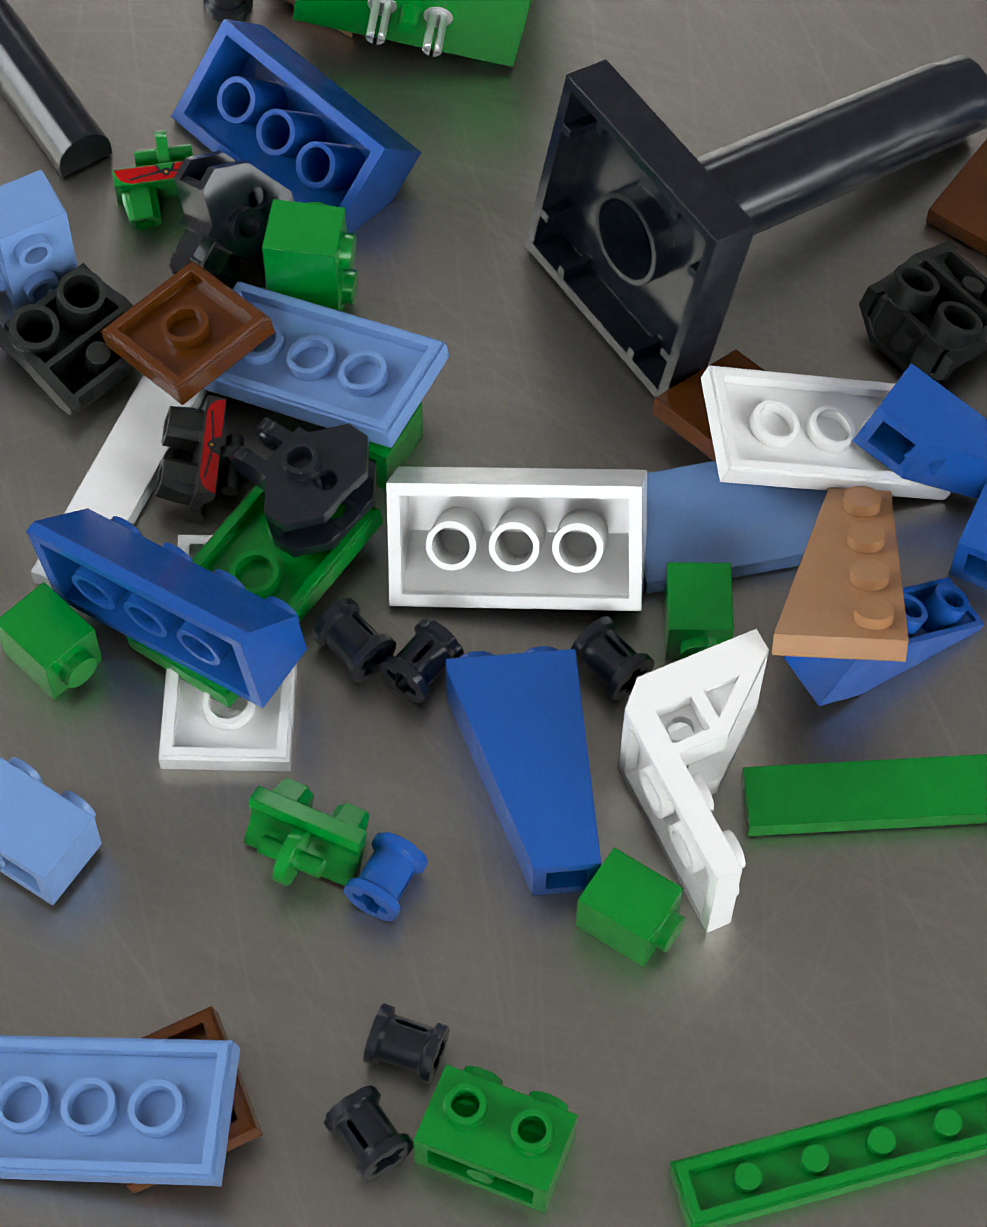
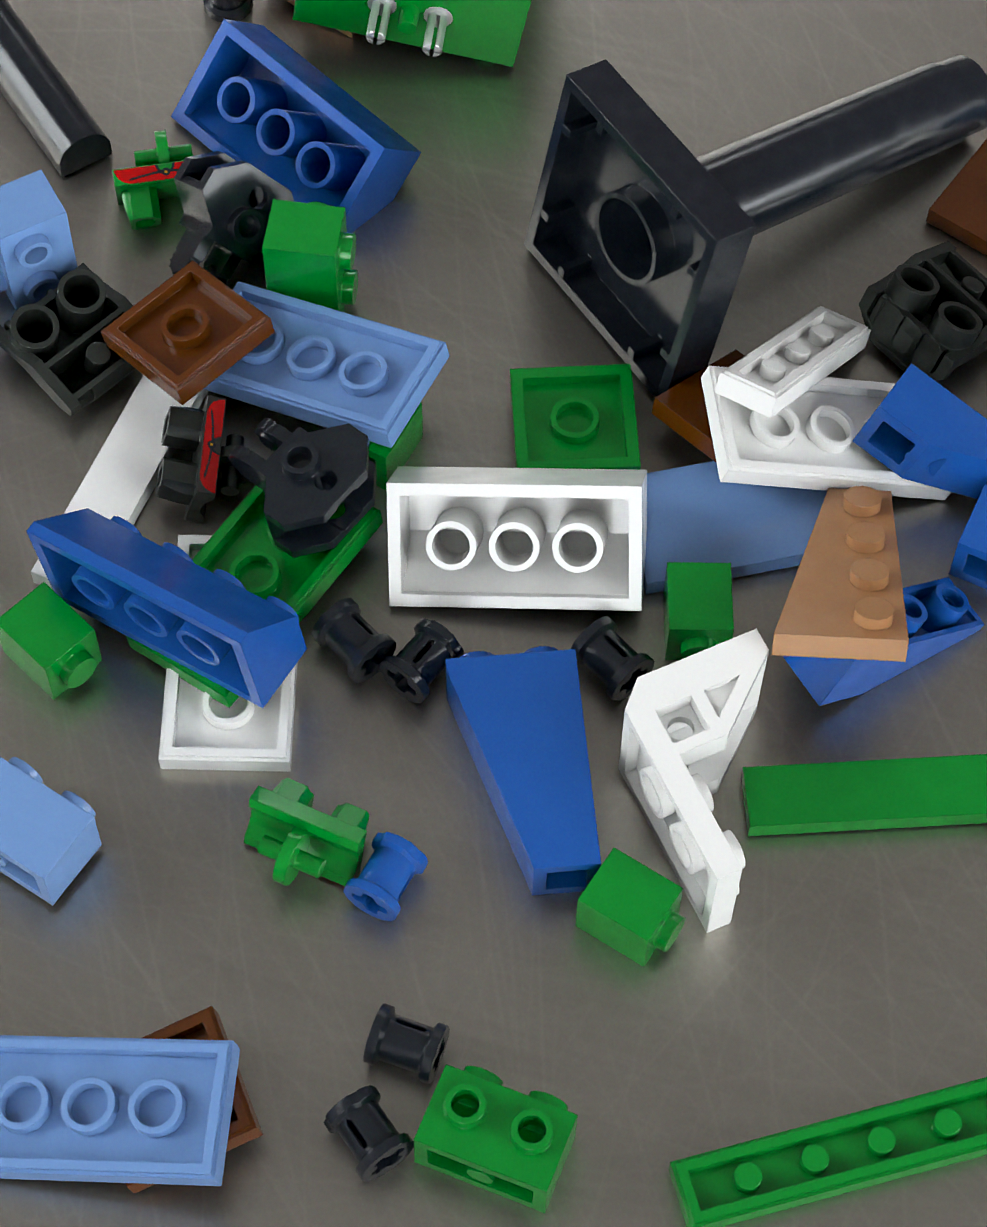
none -> green plate [509,364,641,470]
none -> white tile [714,306,871,418]

